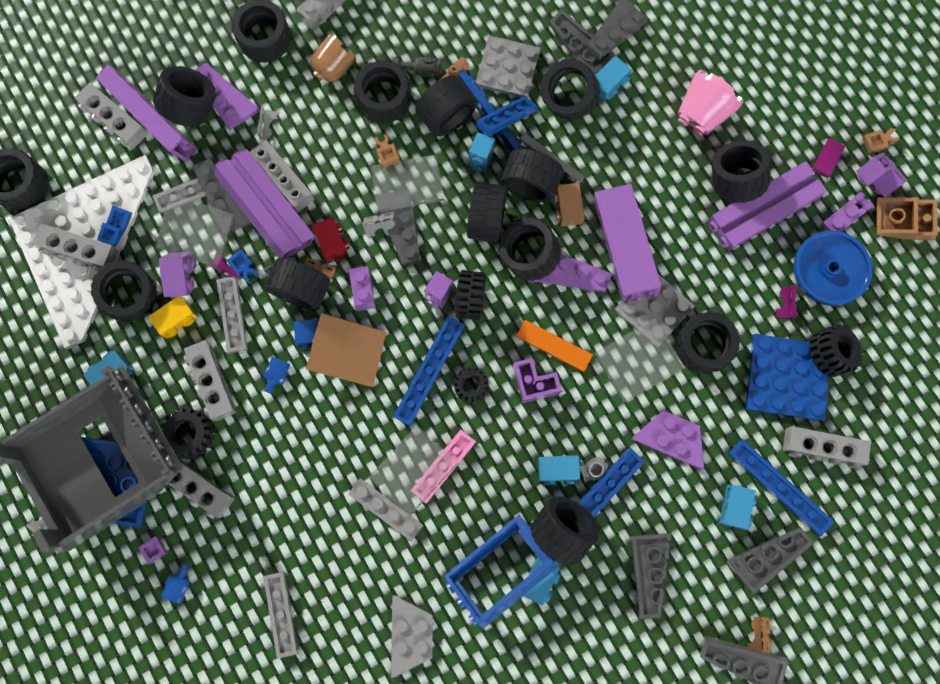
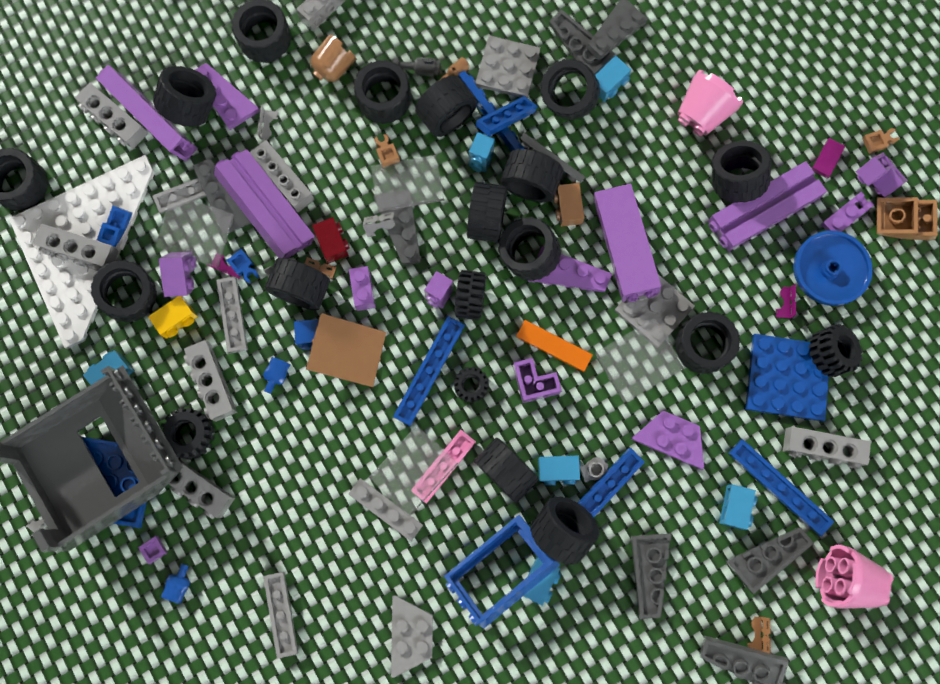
none -> black tyre [474,438,539,503]
none -> bright pink cone [815,545,893,609]

